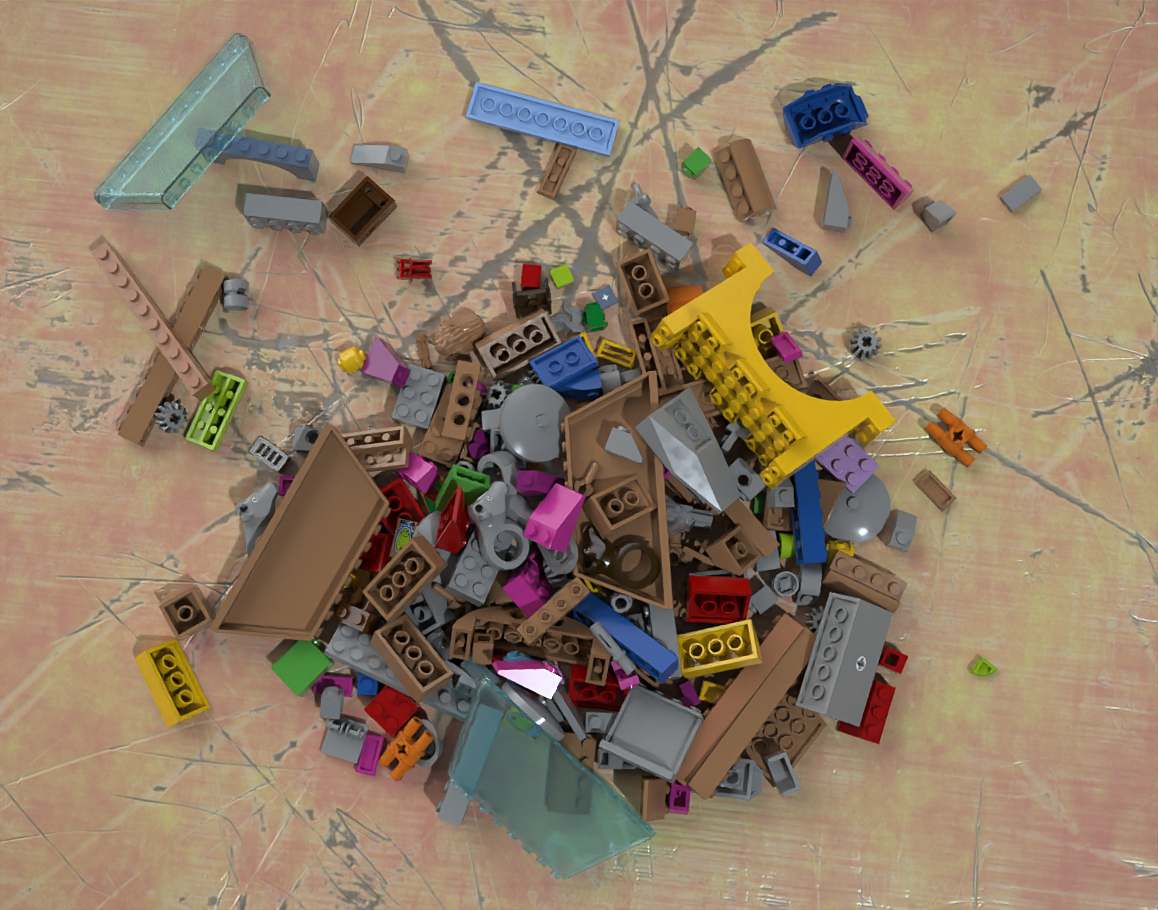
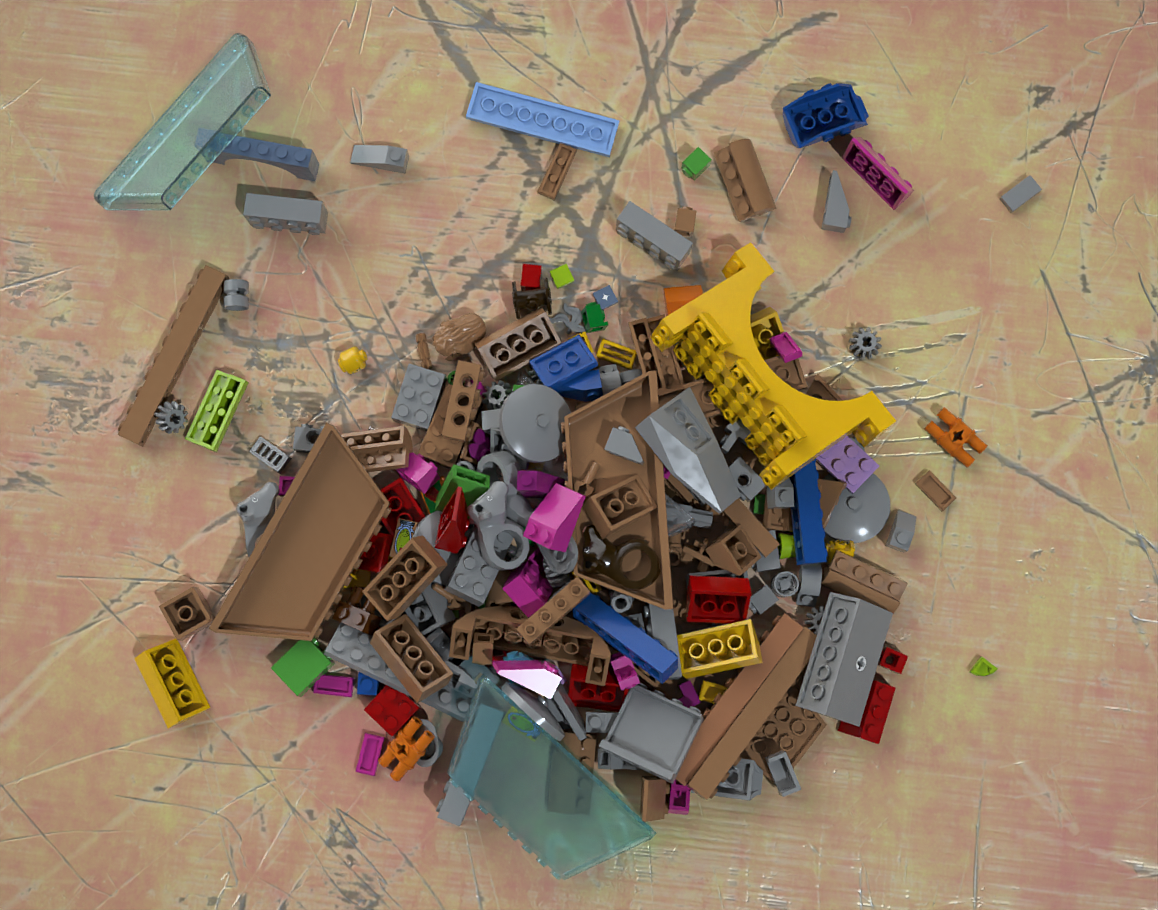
nougat brick [91,242,216,401] -> none
light grey brick [320,687,344,720] -> none
light grey hinge [320,717,369,764] -> none
reddish brown piece [328,176,397,247] -> none
magenta slope [360,337,411,388] -> none
red arm [397,258,432,281] -> none
light grey pin [589,621,637,675] -> none
medium nougat slope [615,248,671,318] -> none
light grey piece [631,183,659,219] -> none
blue slope [763,228,822,277] -> none
light grey slope [920,200,956,233] -> none

